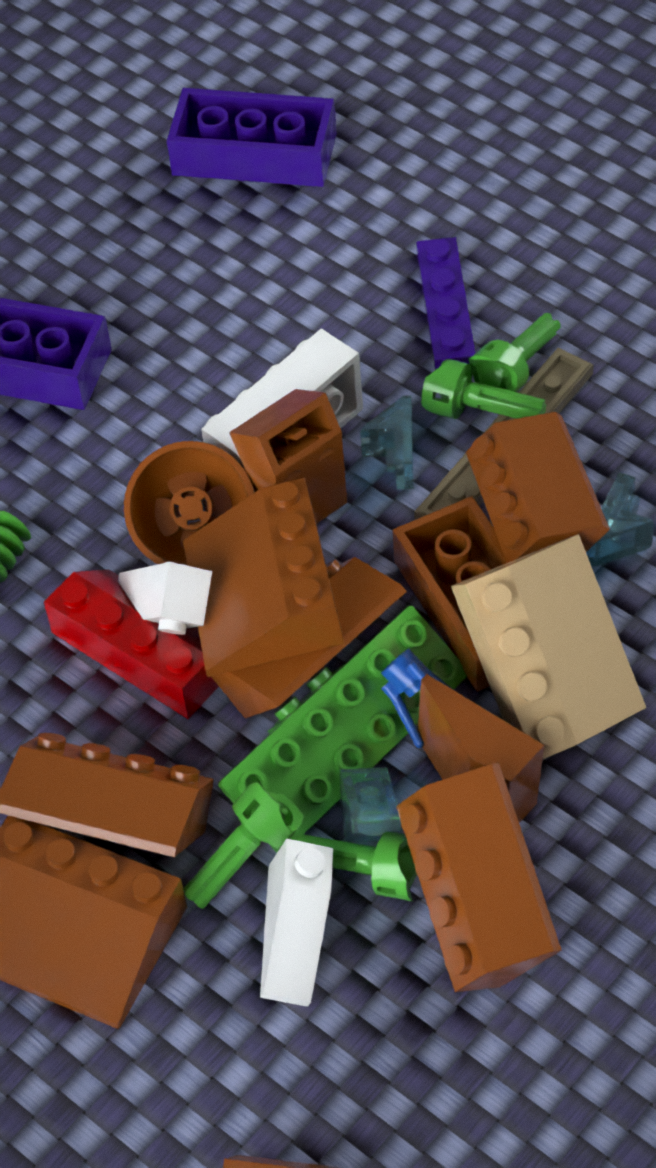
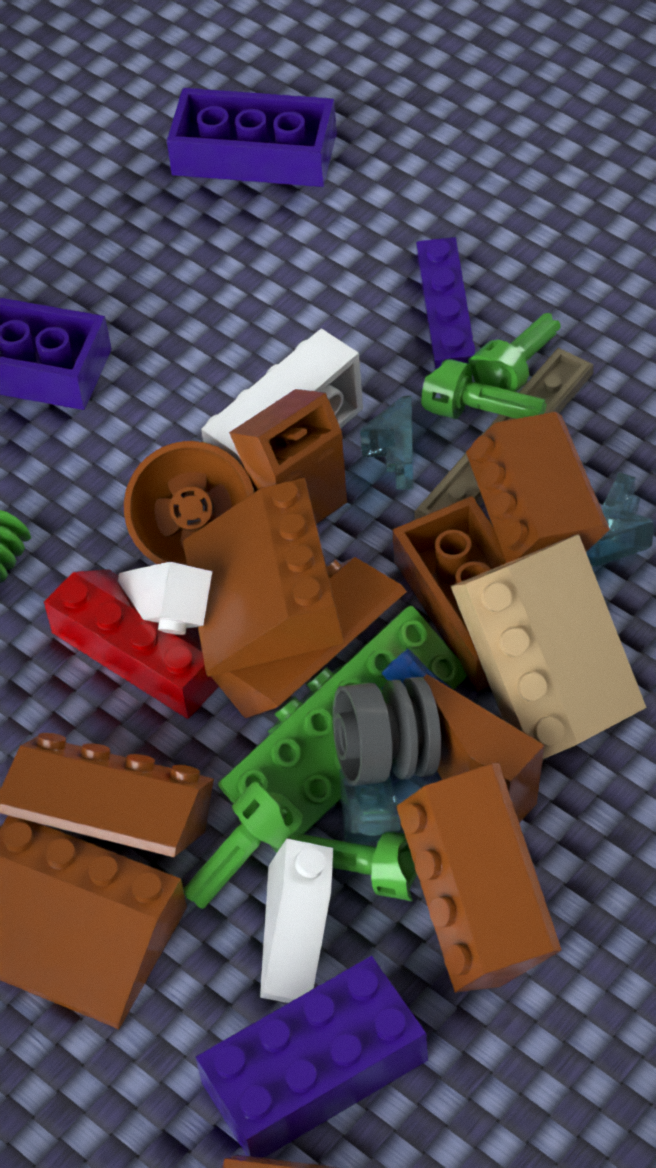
none -> dark purple brick [195,955,428,1158]
none -> dark grey wheel [333,677,441,786]

